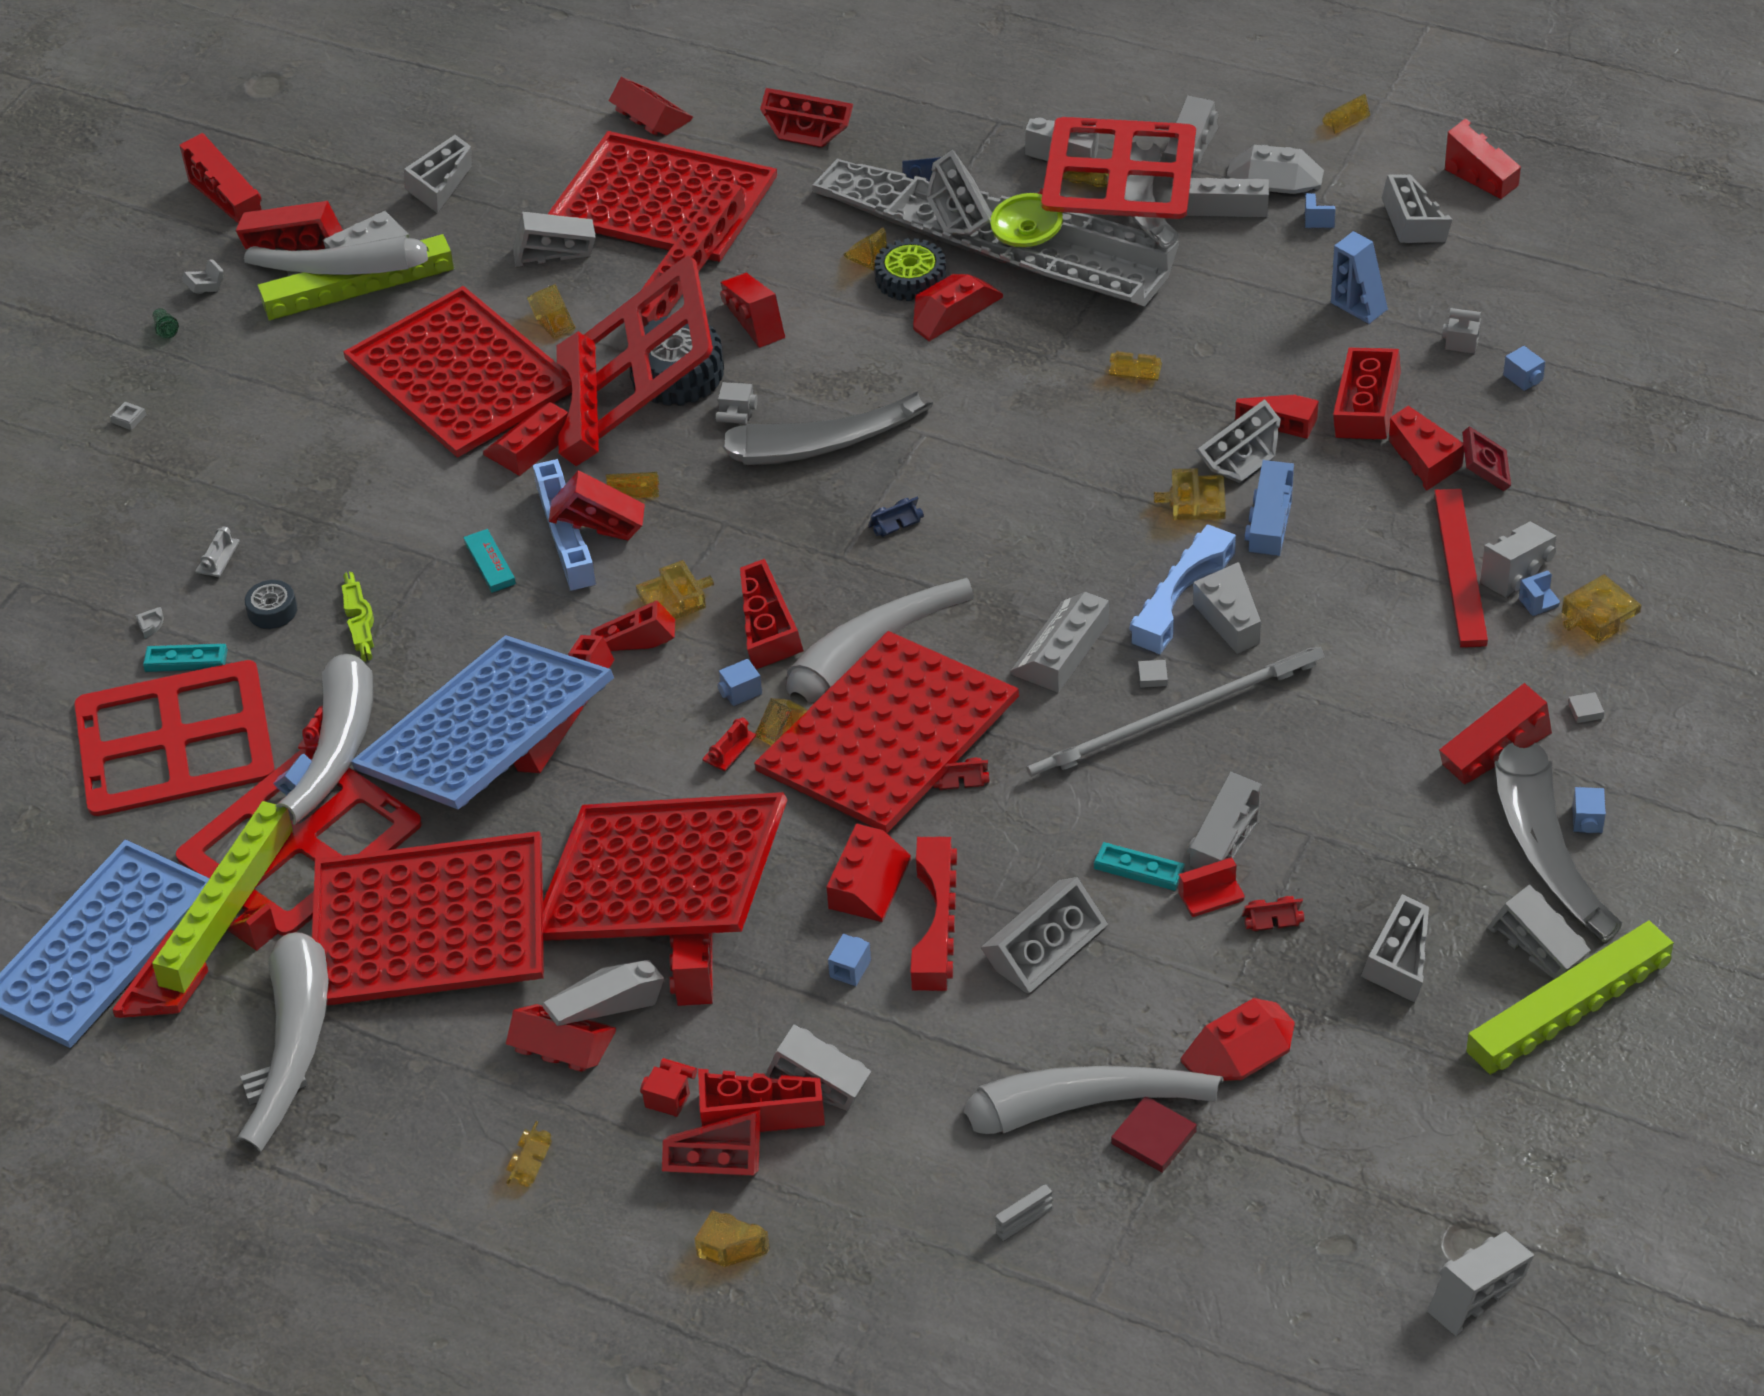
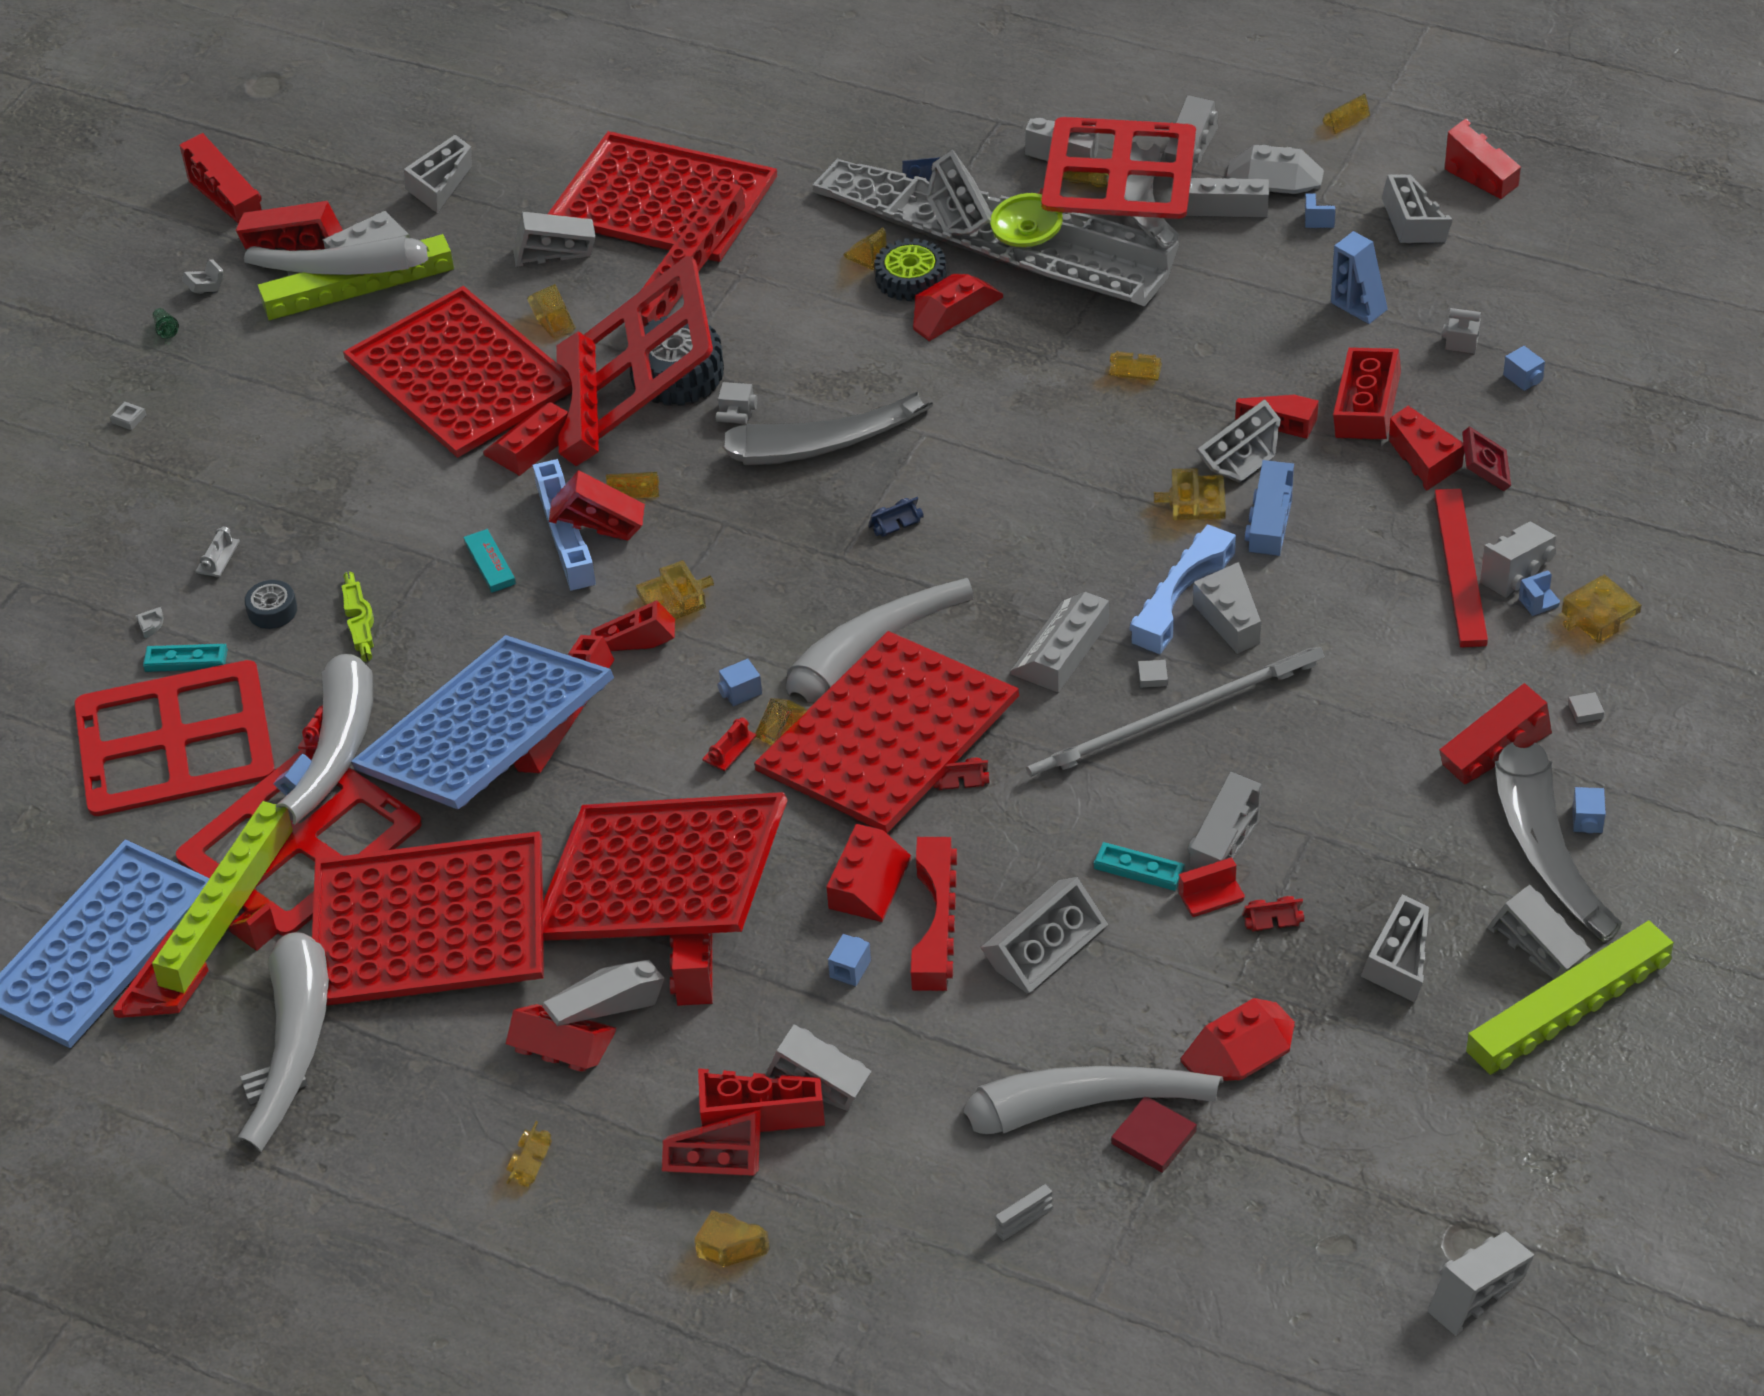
red slope [608,77,693,135] -> none
red brick [640,1058,697,1117] -> none
red wedge [720,272,785,348] -> none
red wedge [740,559,804,669] -> none
red wedge [760,88,853,148] -> none

